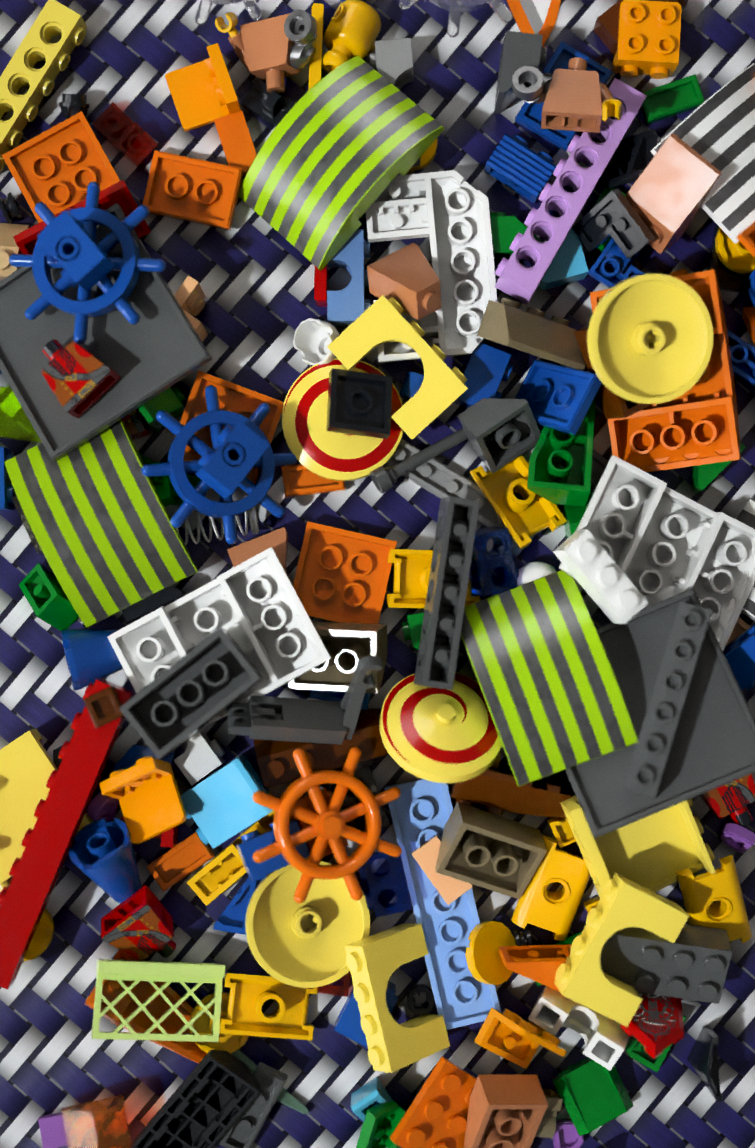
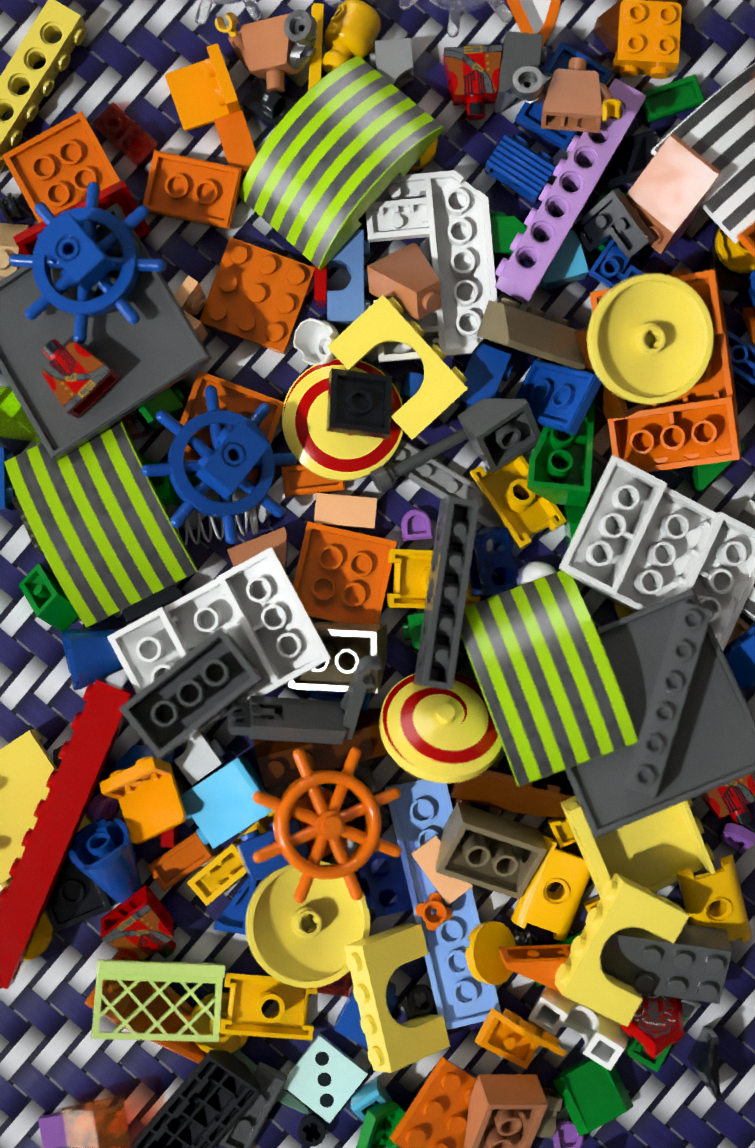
black plate [59,94,90,119] -> none
reddish brown tile [83,686,124,728] -> none
white brick [553,529,649,624] -> none
none -> black plate [45,858,114,933]
none -> orange plate [199,237,315,355]
none -> light aqua tile [283,1033,368,1124]
none -> black bush [298,1114,326,1147]
none -> light nougat tile [314,493,377,529]
none -> medium lavender tile [401,509,433,542]
none -> orange plate [415,893,453,931]
none -> torso [443,44,502,120]

